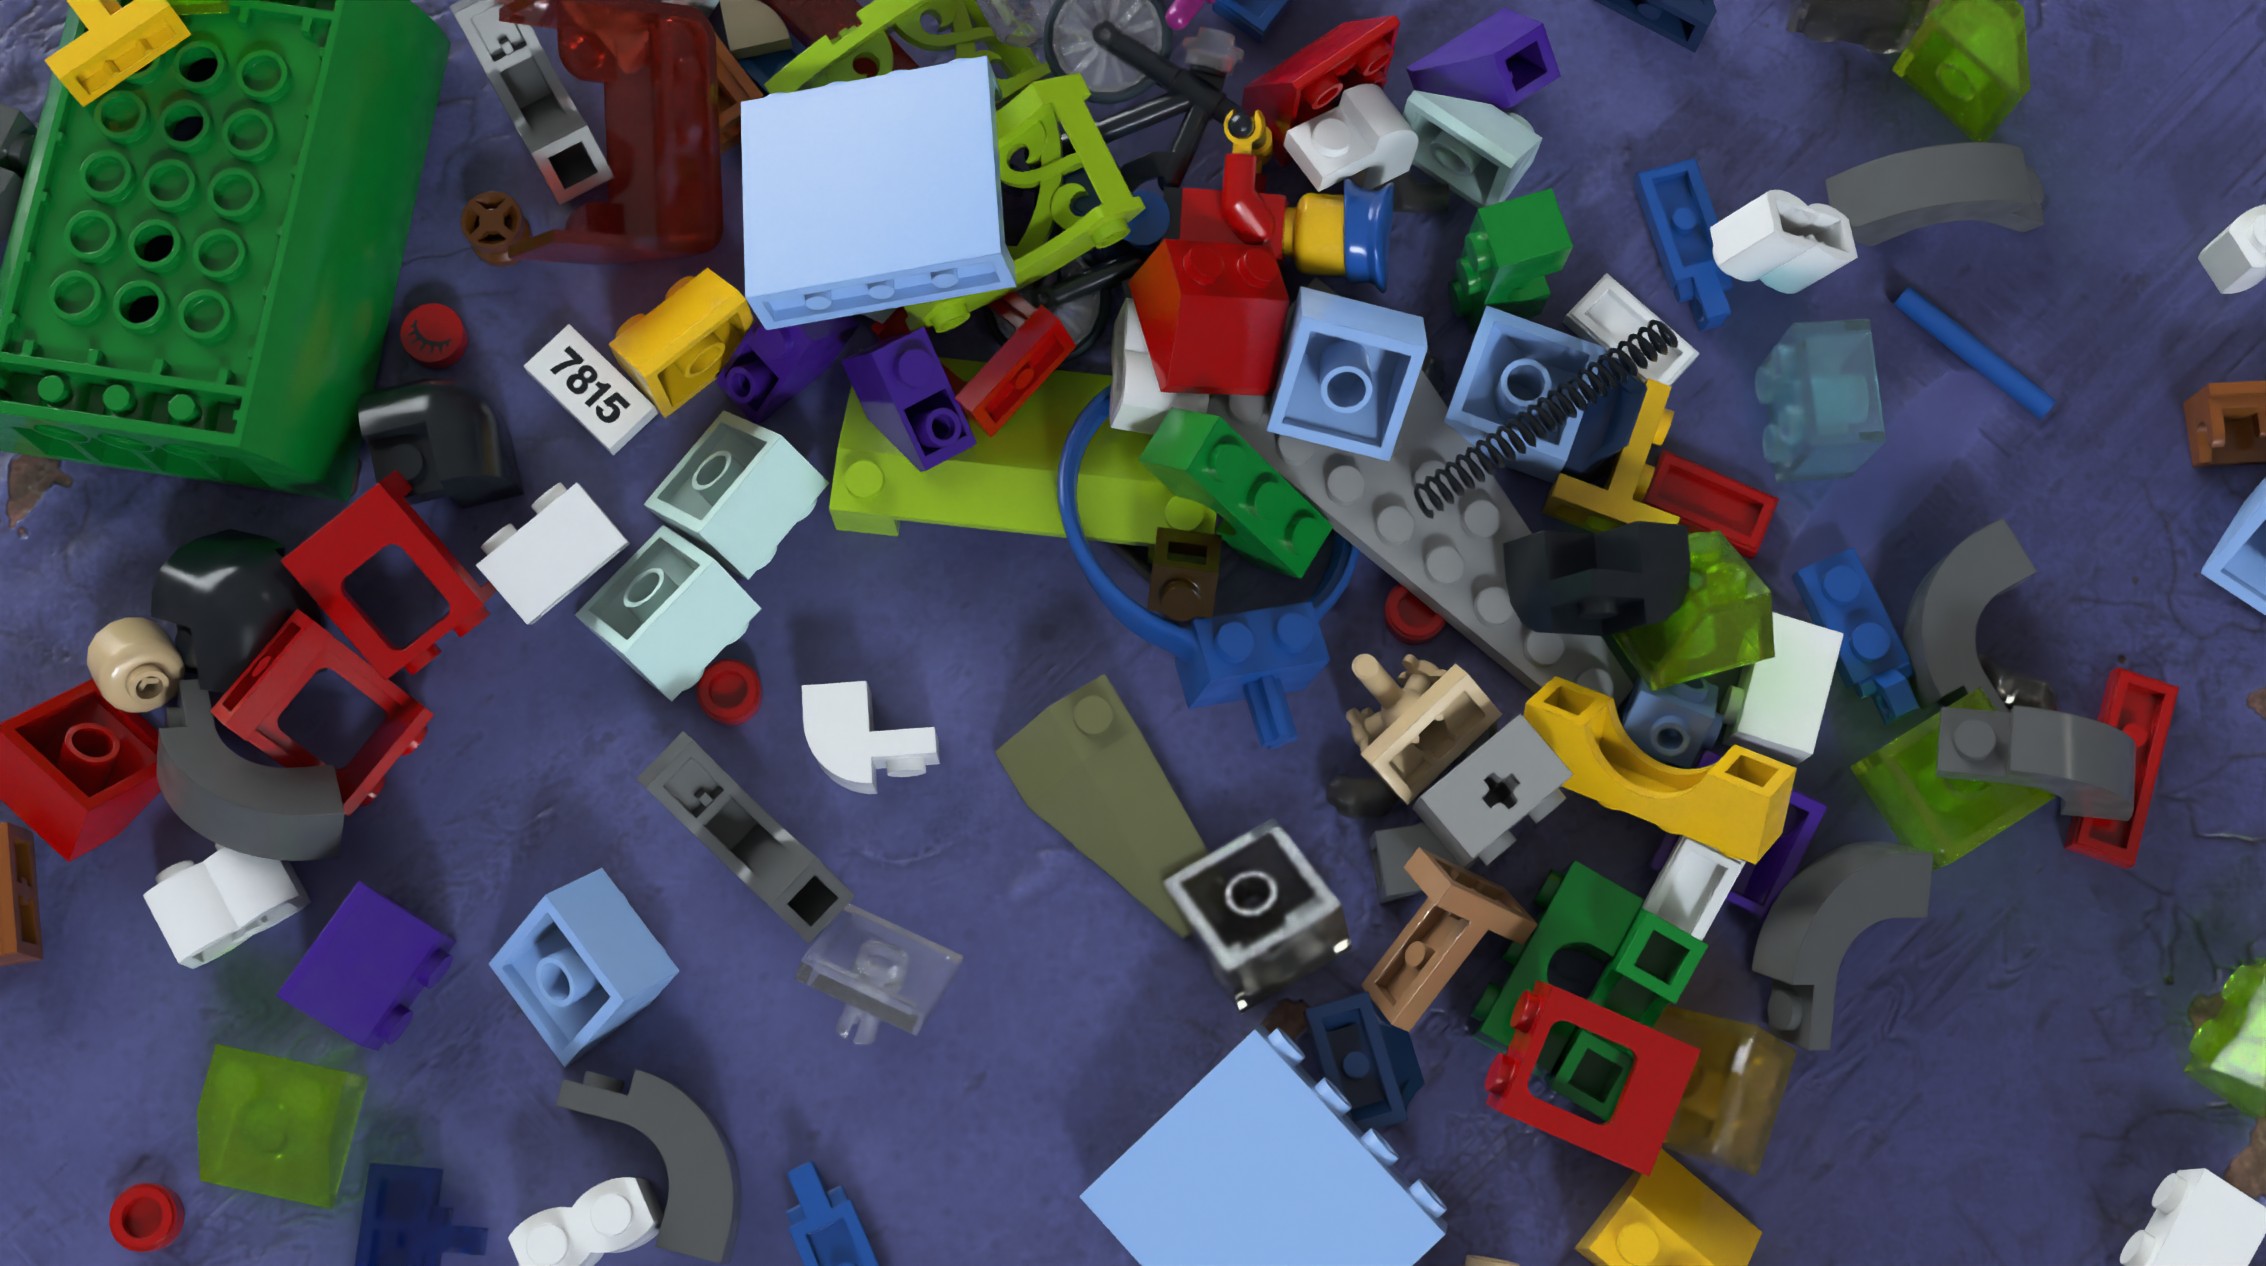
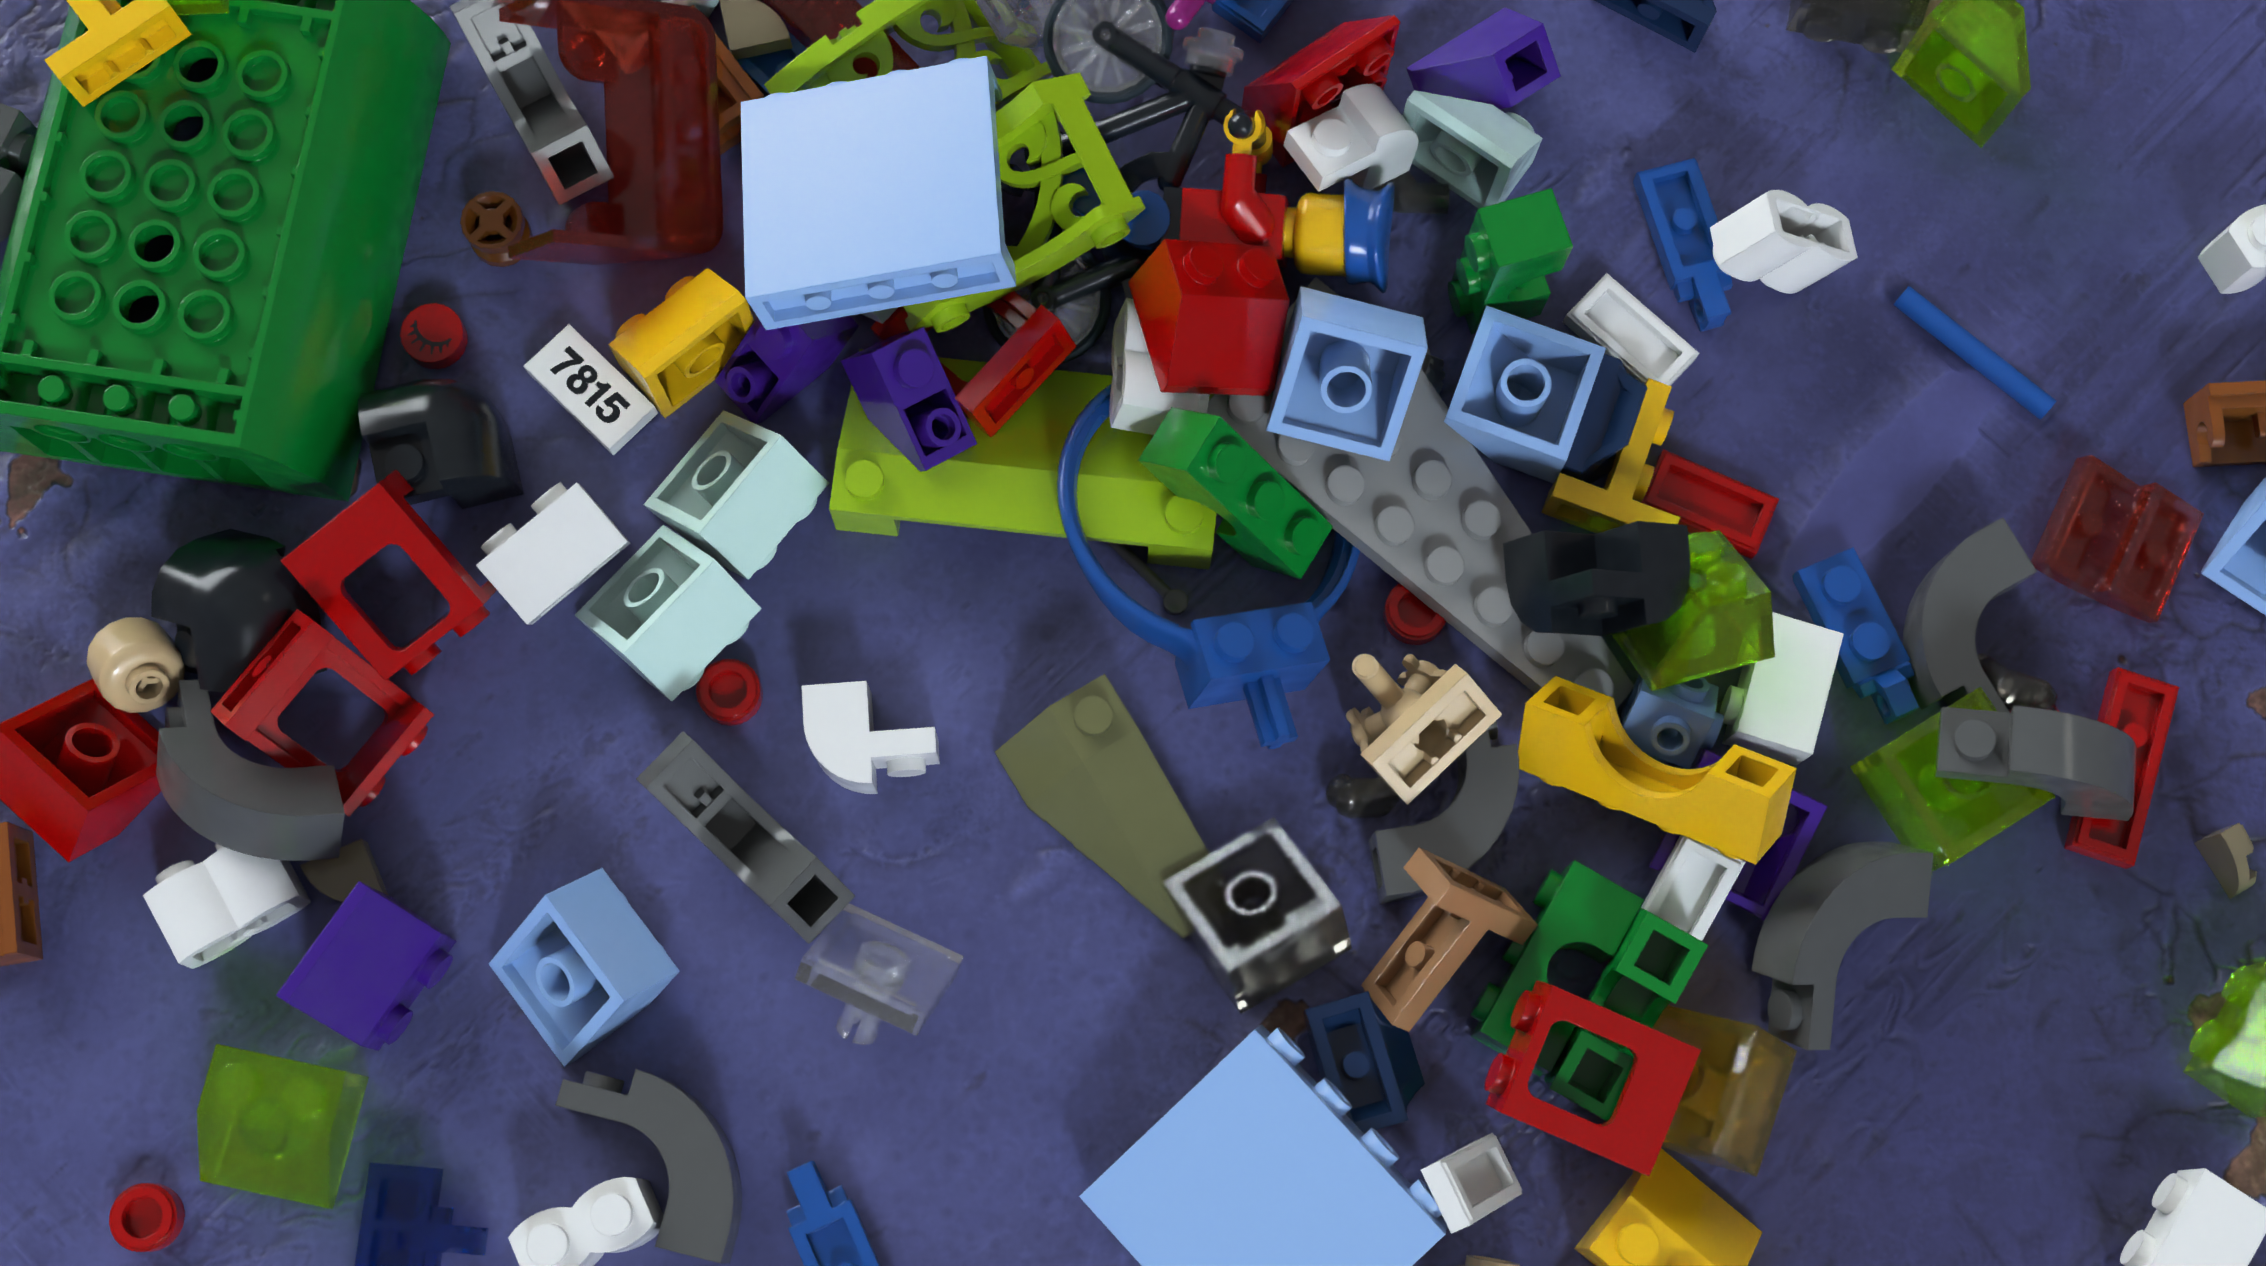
dark brown brick [1147,527,1222,621] -> none
light grey brick [1412,713,1573,868] -> none
black piece [1414,320,1678,519] -> none
clear light blue brick [1755,319,1886,482] -> none
dark grey arch [1825,142,2045,247] -> none
none -> dark tan tile [300,839,388,902]
none -> white tile [1421,1133,1522,1234]
none -> clear red slope [2031,455,2204,623]
none -> dark tan tile [2194,822,2257,899]

